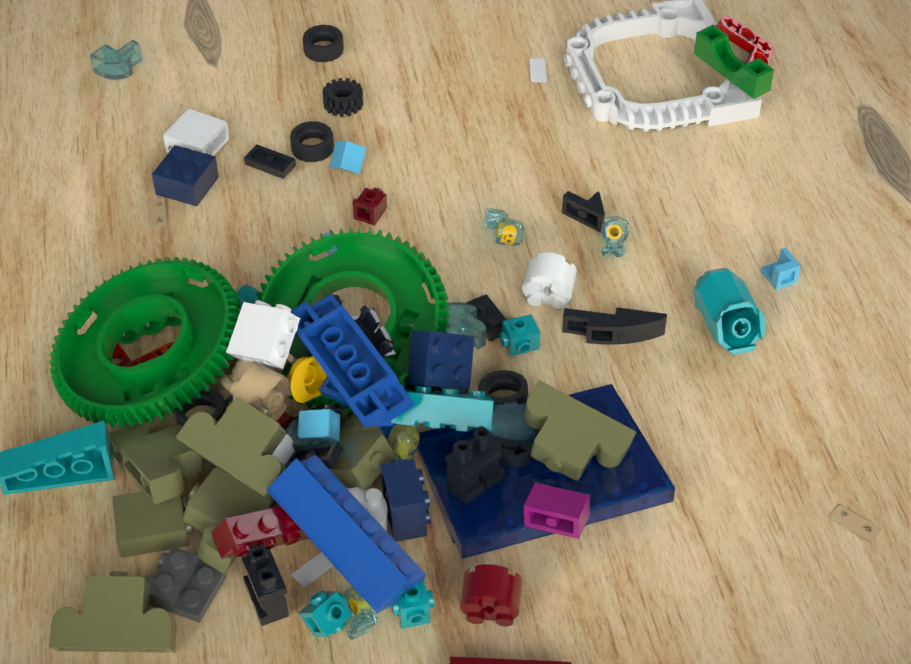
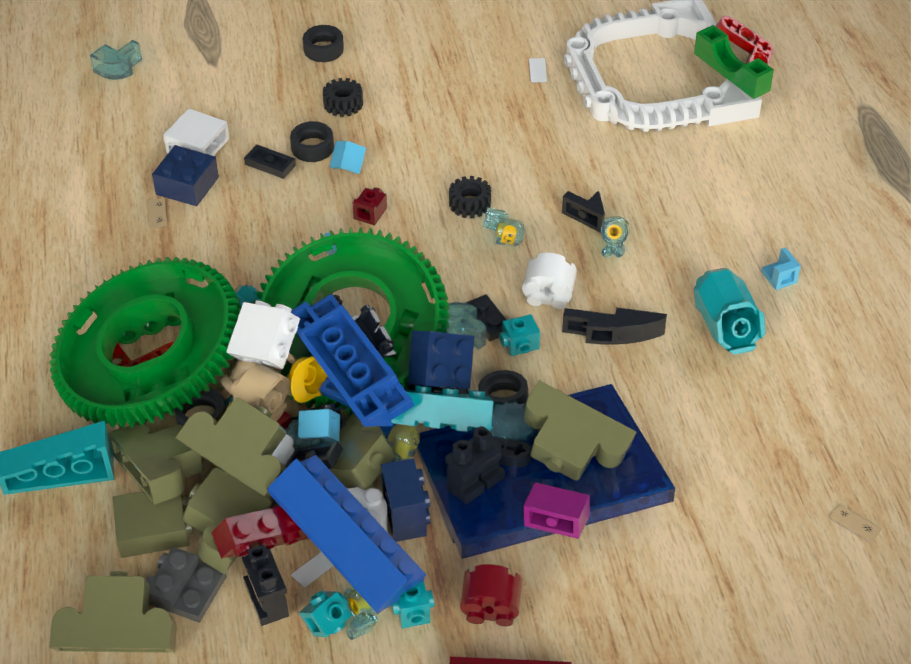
none -> black tyre [449,176,491,219]

